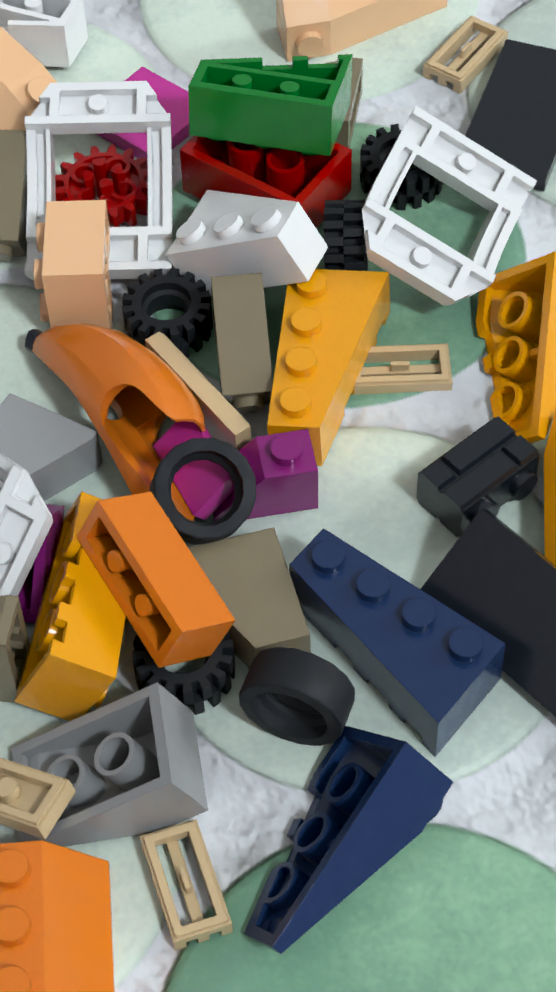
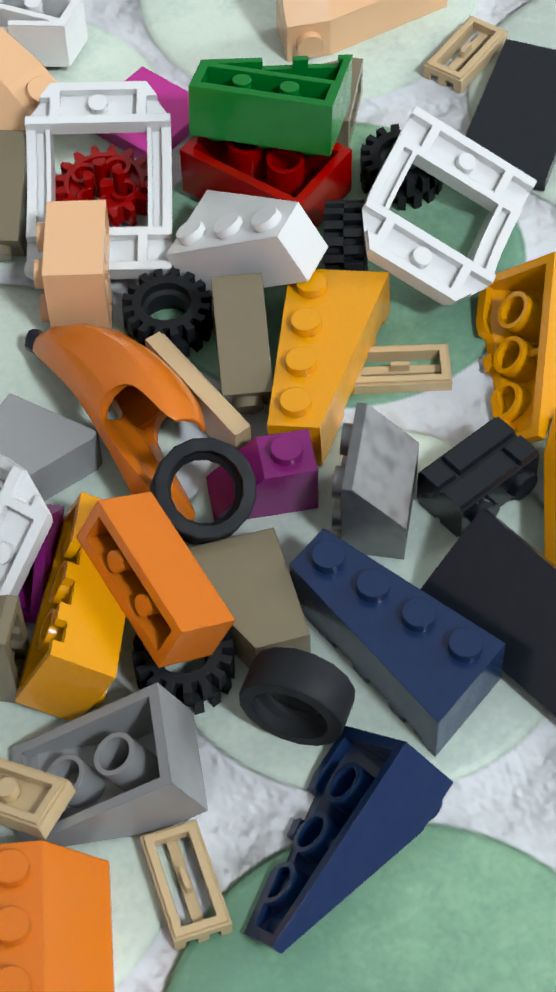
dark pink tile [153,421,234,521] -> none
none -> flat silver slope [332,402,419,560]

